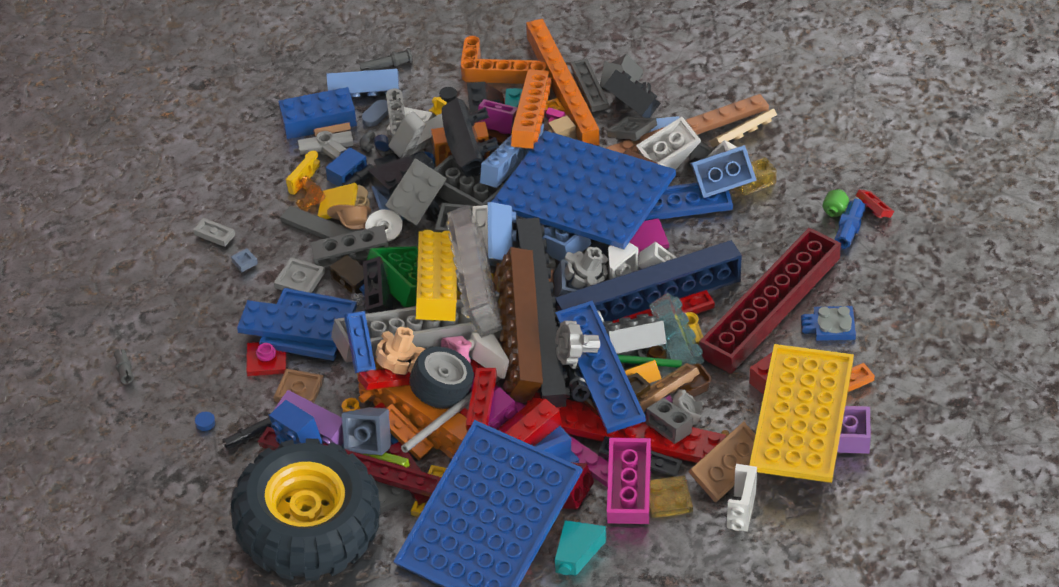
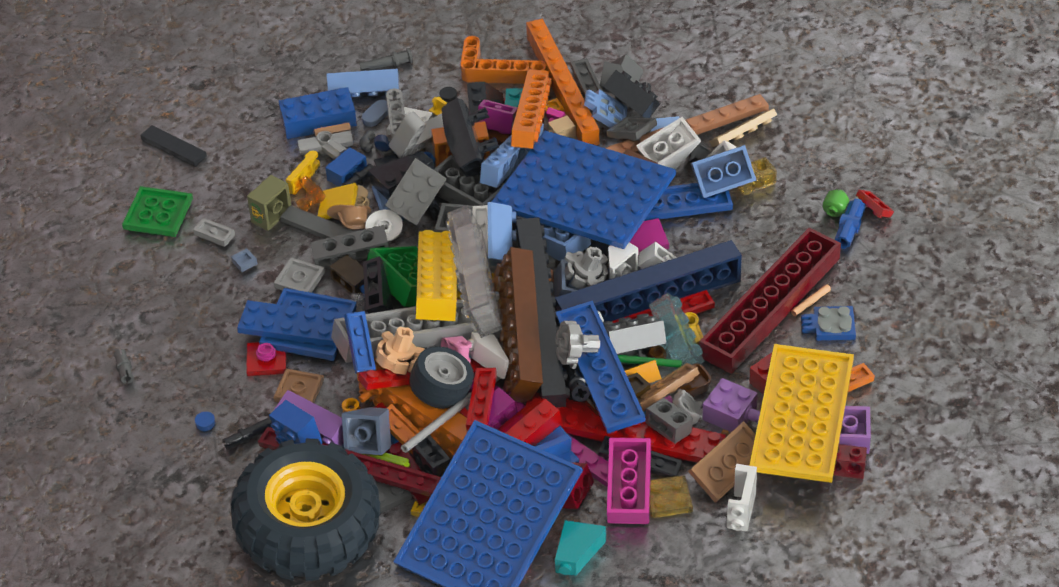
none -> green plate [122,186,193,237]
none -> black tile [140,125,207,166]
none -> olive brick [247,175,291,231]
none -> black brick [412,435,451,477]
none -> medium blue piece [584,89,627,128]
none -> medium lavender brick [703,378,760,432]
none -> light nougat piece [791,284,831,316]
none -> dark red brick [833,444,867,479]

